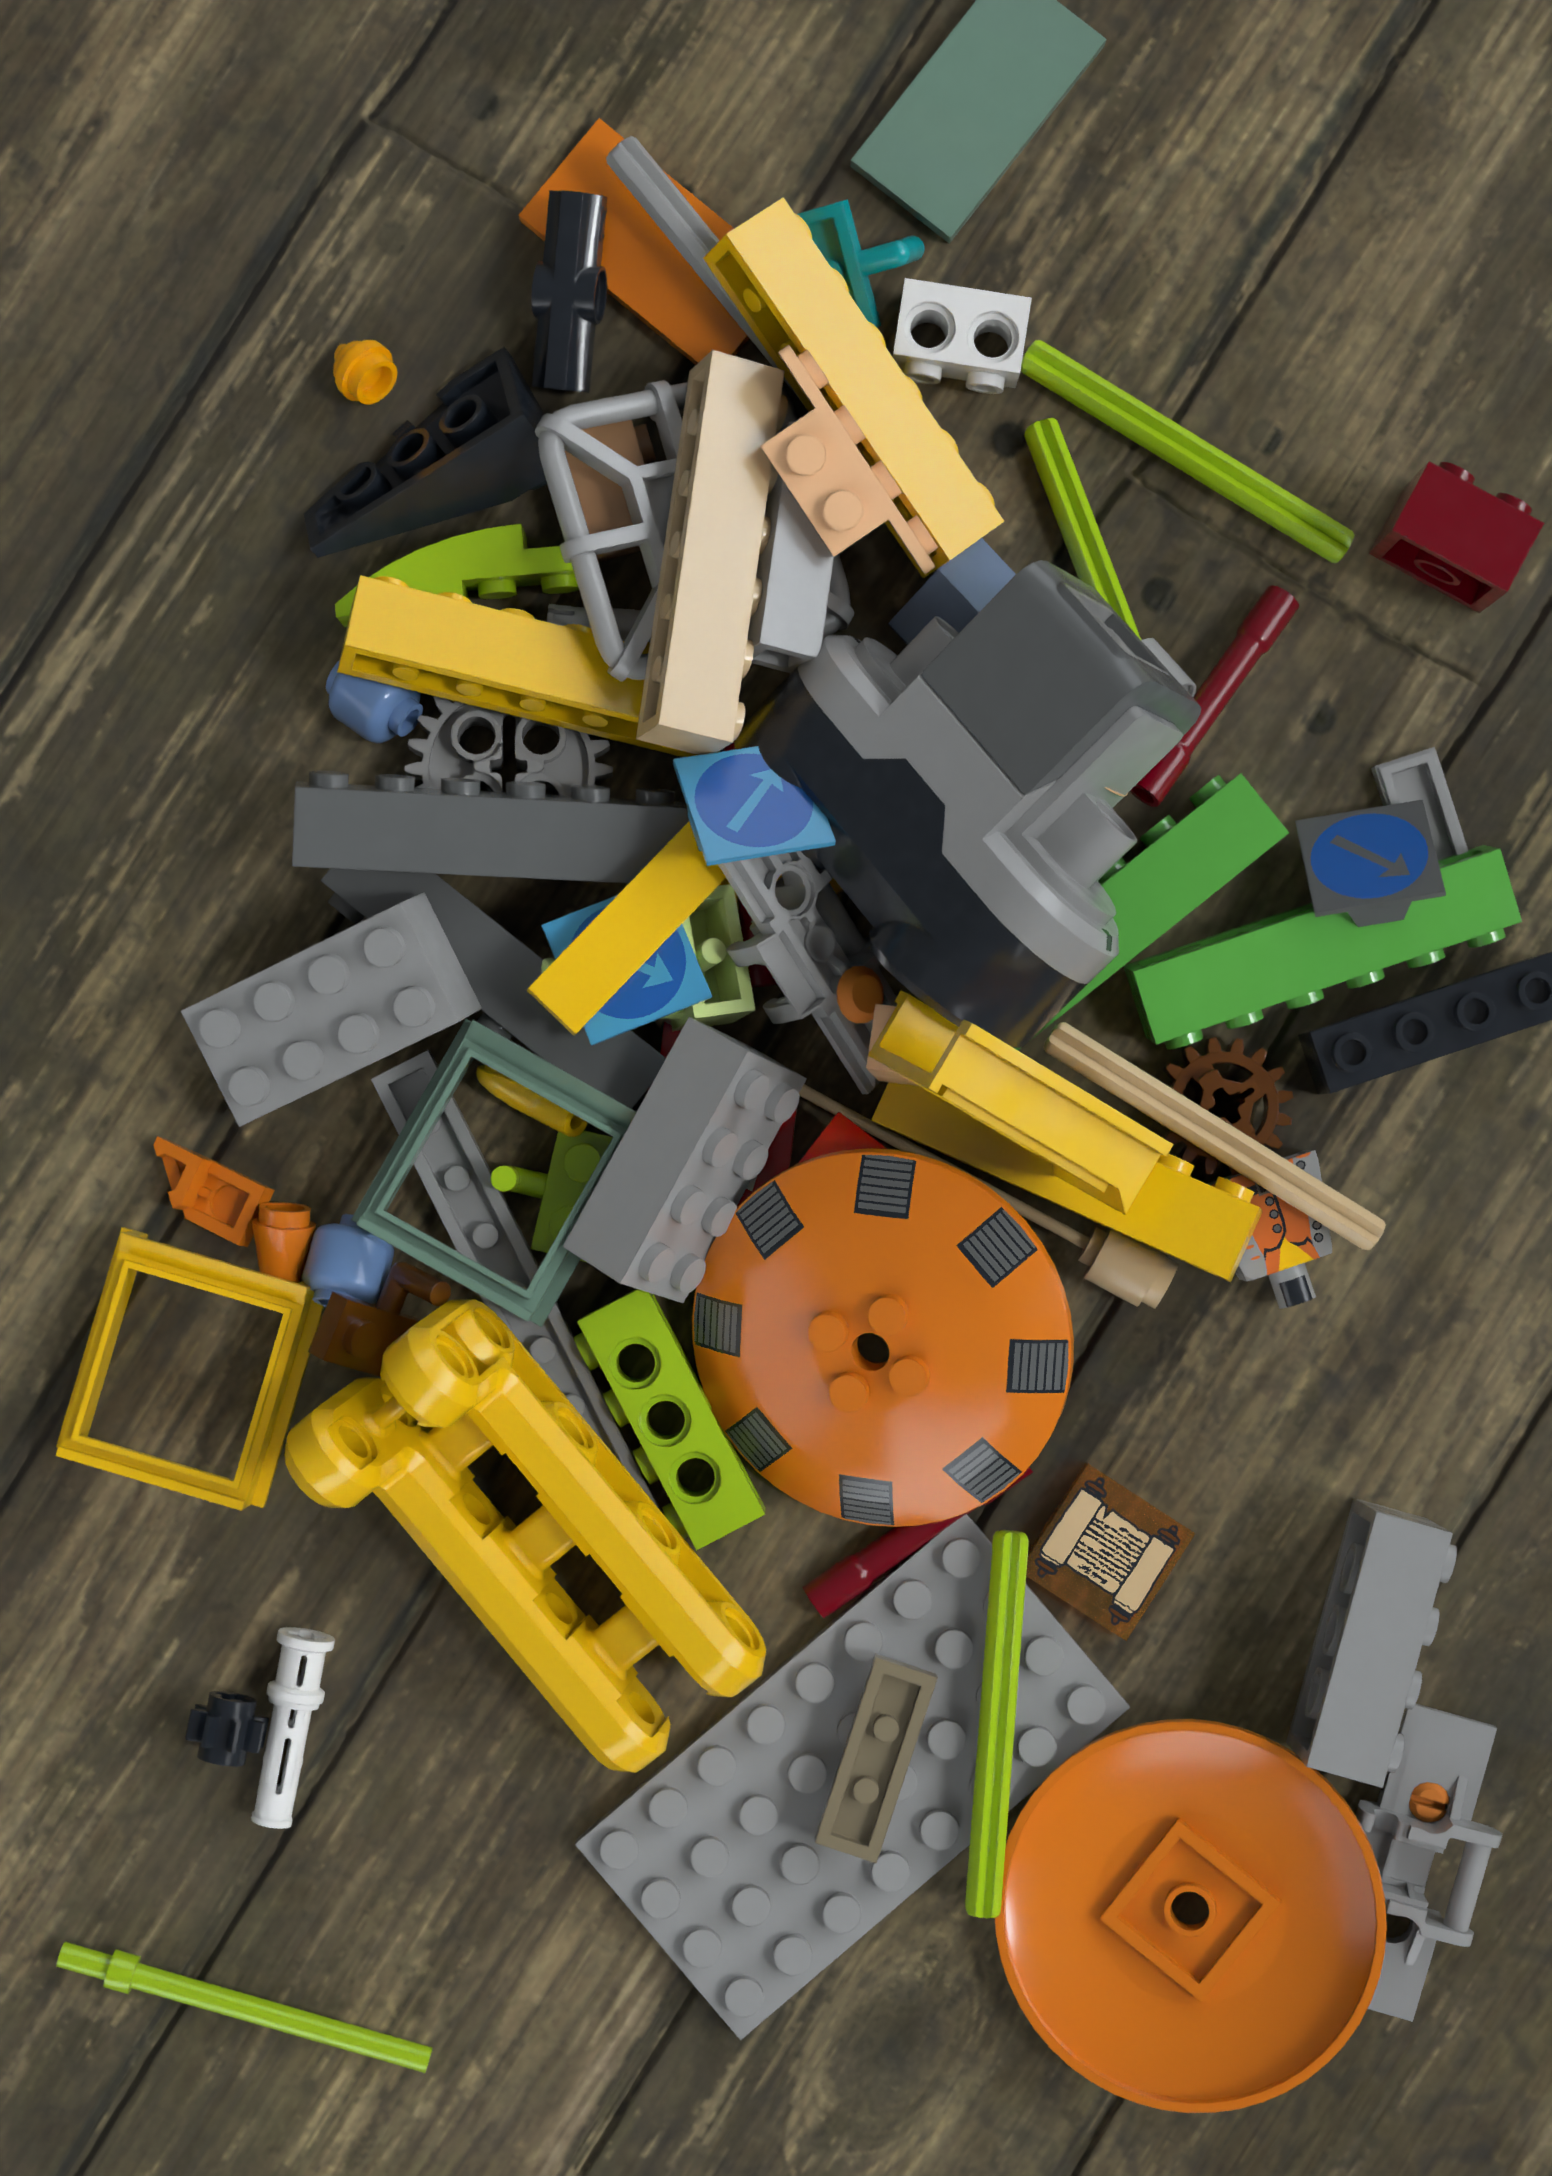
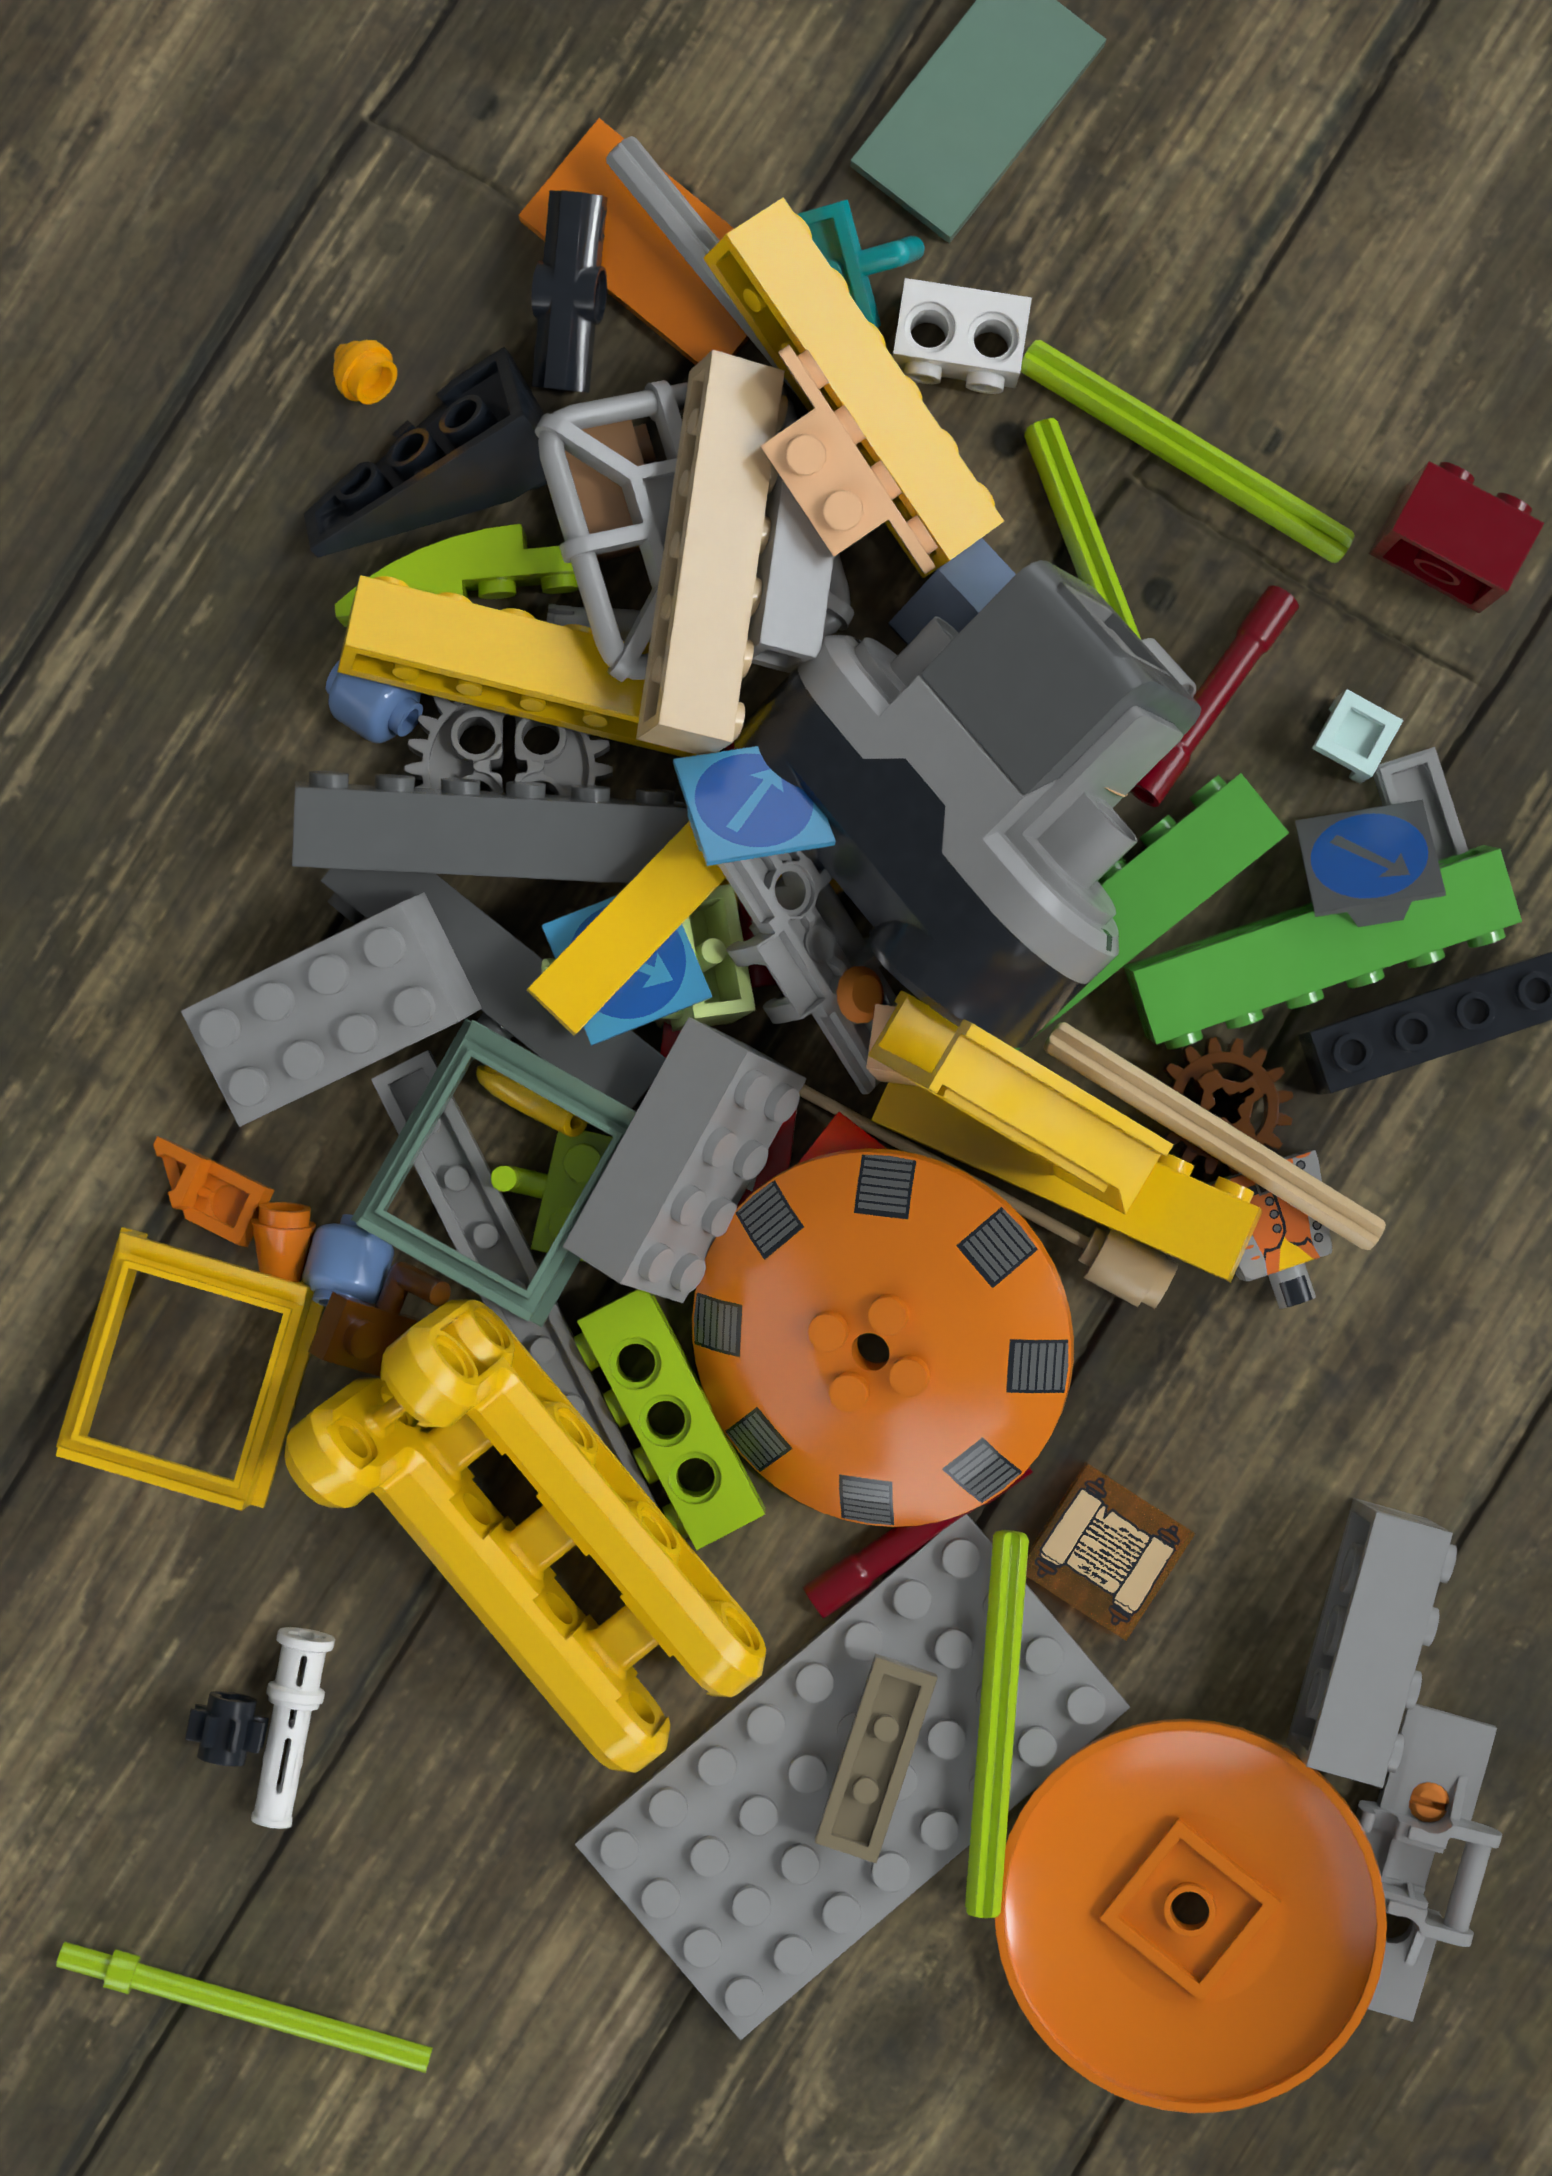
none -> light aqua panel [1312,689,1403,784]

